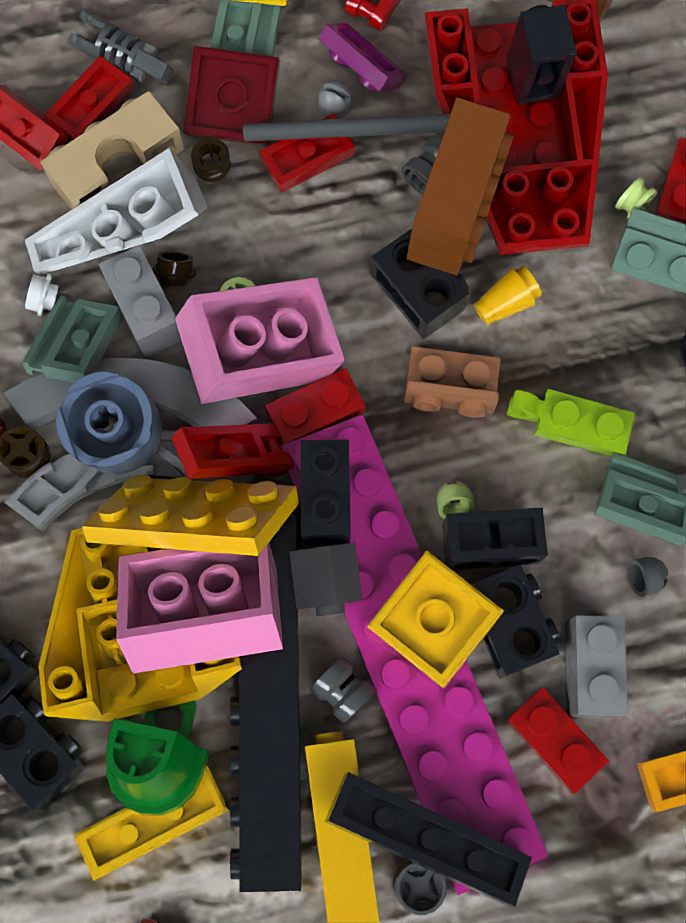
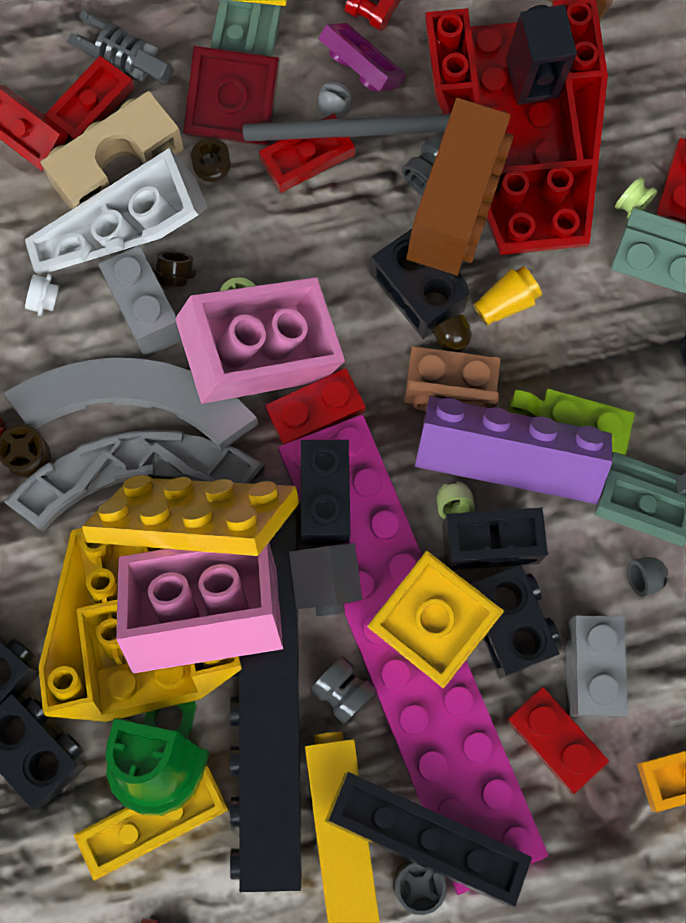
sand green plate [22,296,122,383] -> none
sand blue brick [56,372,162,474] -> none
red plate [171,424,294,479] -> none
none -> medium lavender brick [415,396,613,504]
none -> dark brown hinge [432,315,472,352]

